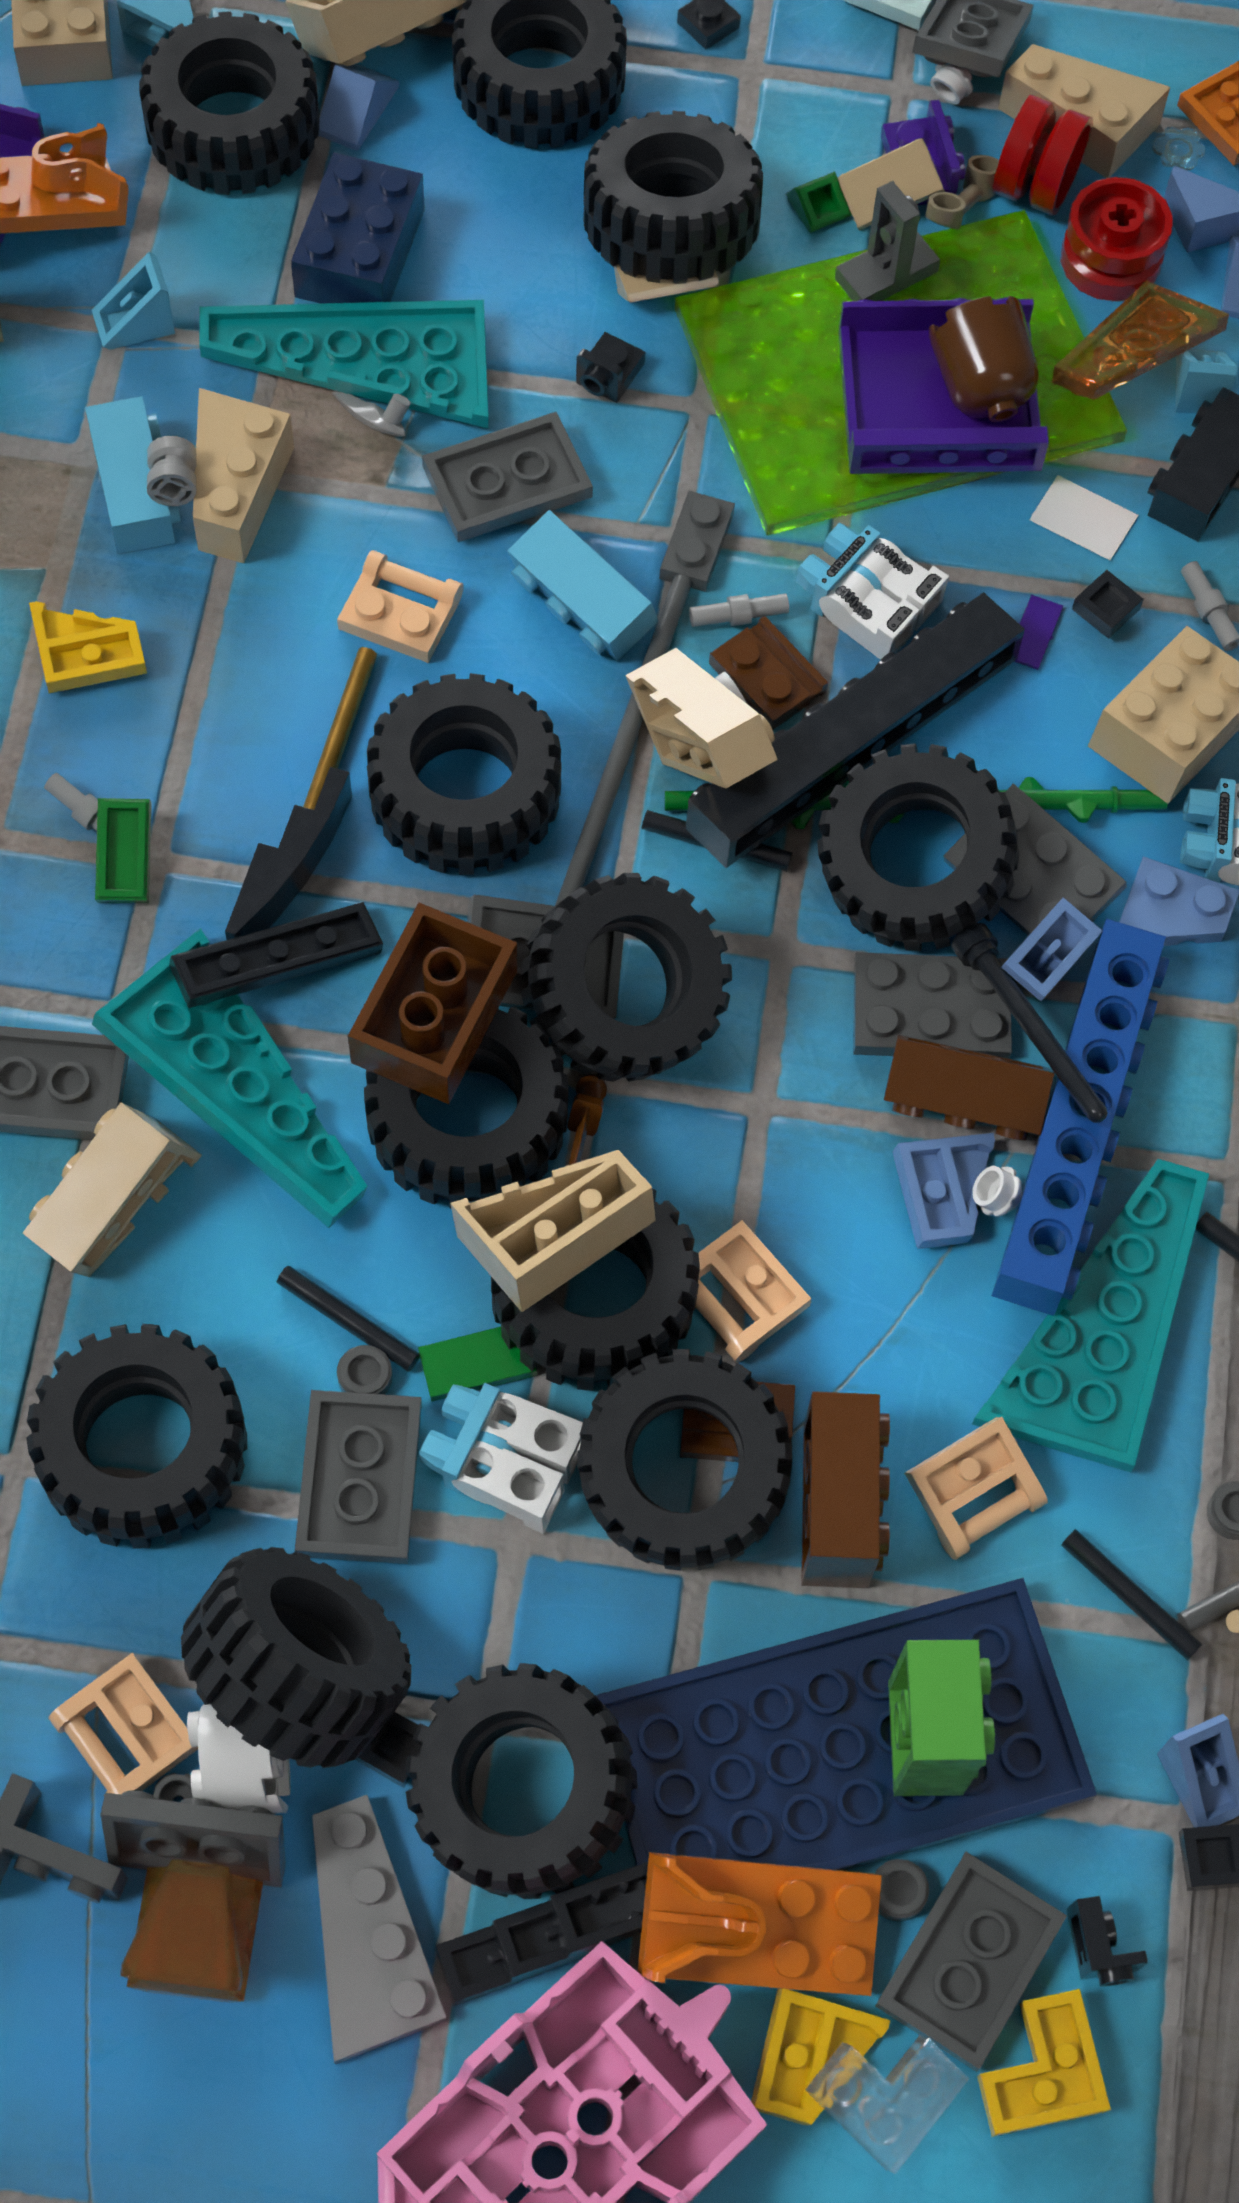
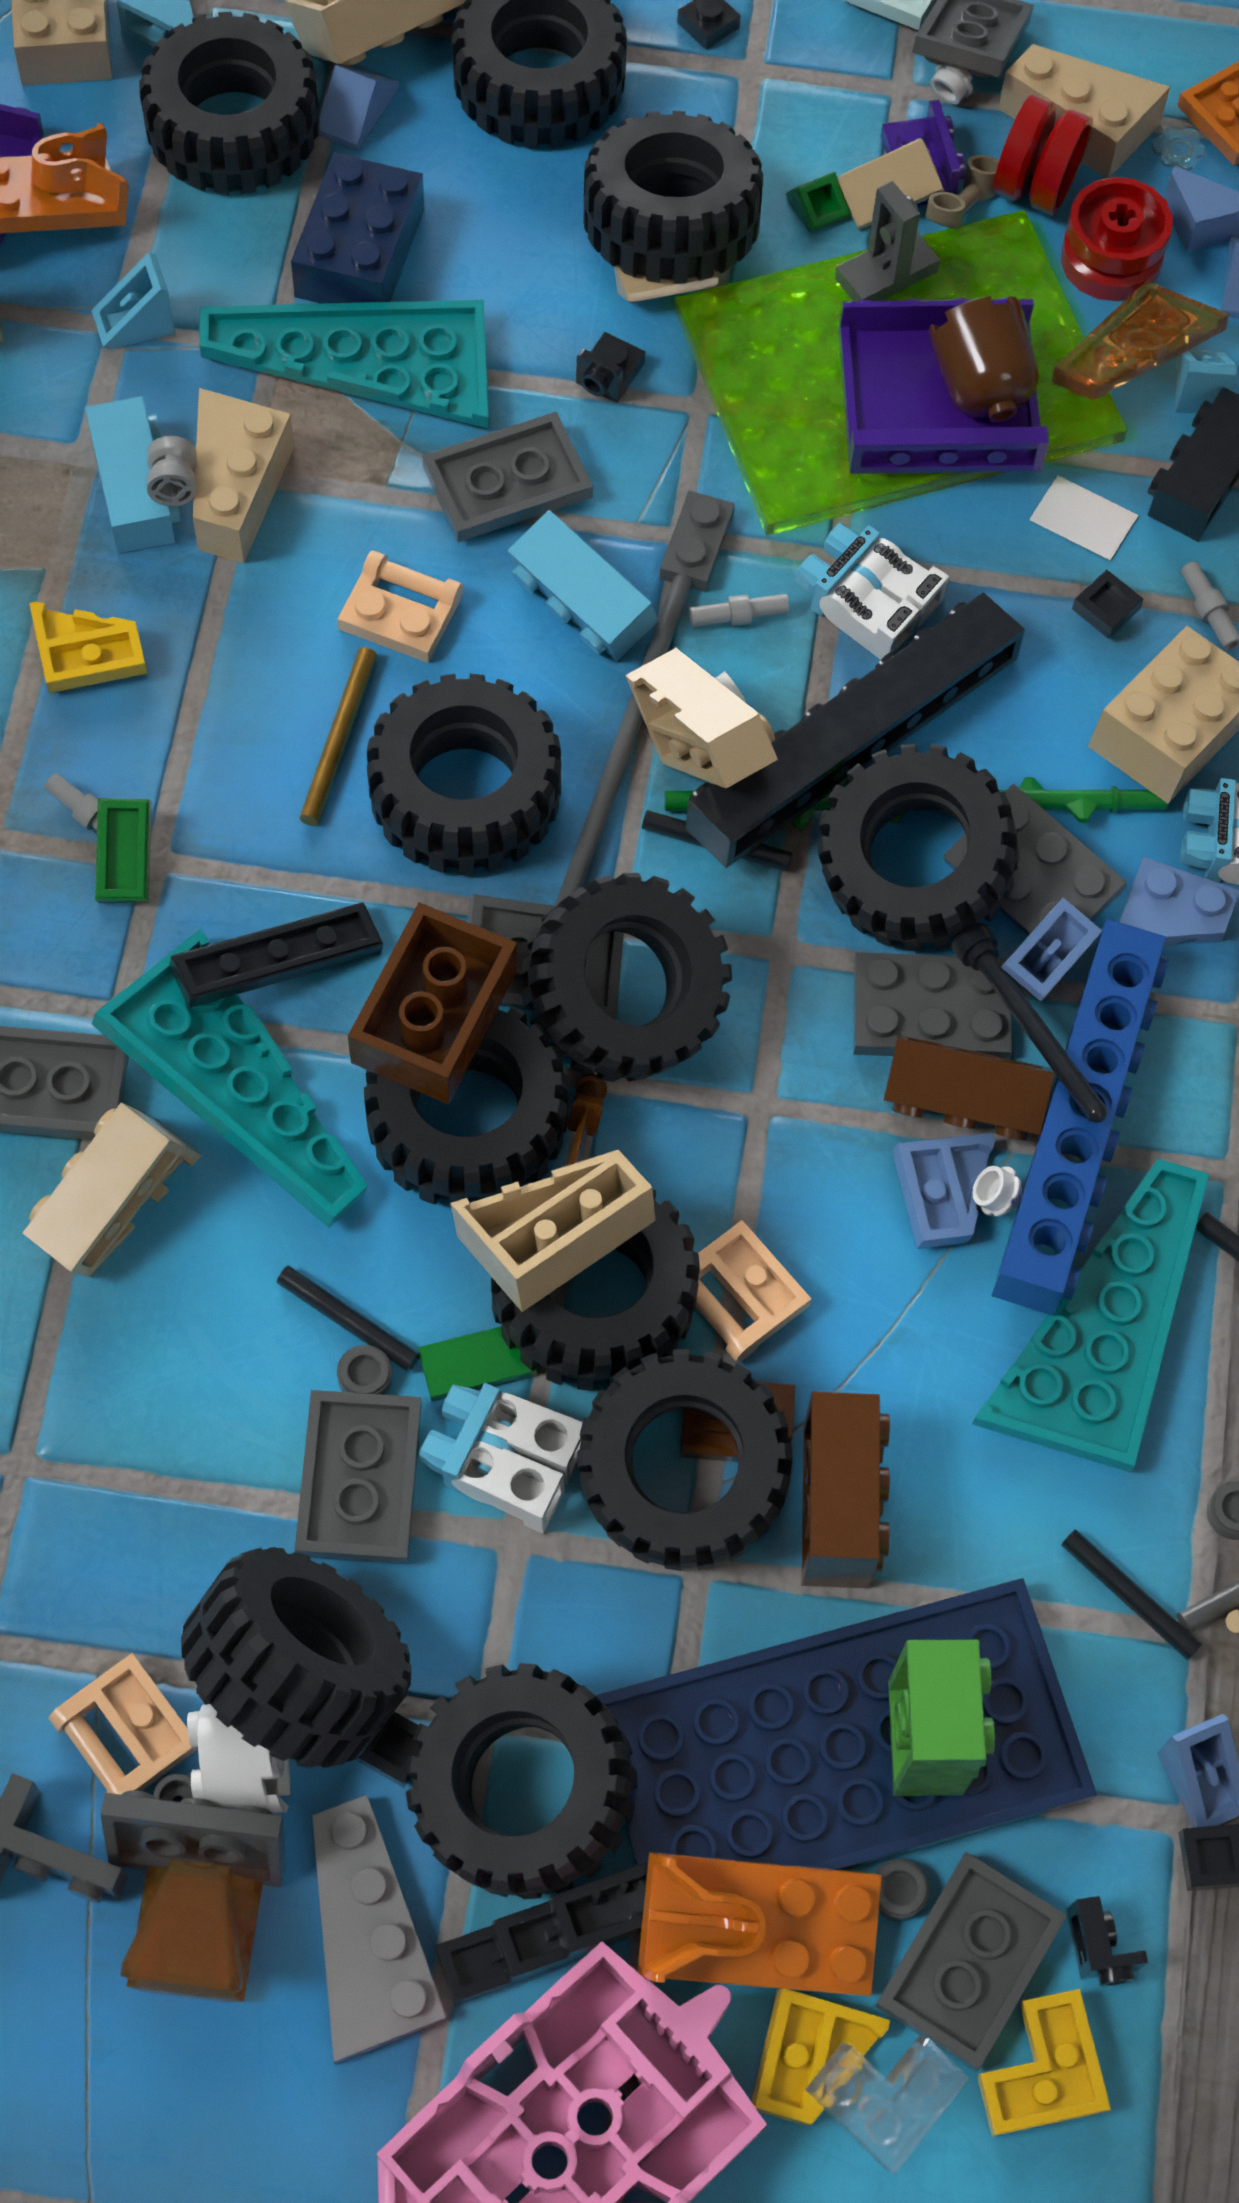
black tyre [26,1323,247,1549] -> none
black slope [225,767,352,940] -> none
light grey bar [332,390,411,437] -> none
reddish brown plate [709,615,828,730] -> none
light nougat plate [904,1417,1048,1560] -> none
dark purple window [1014,595,1063,670] -> none

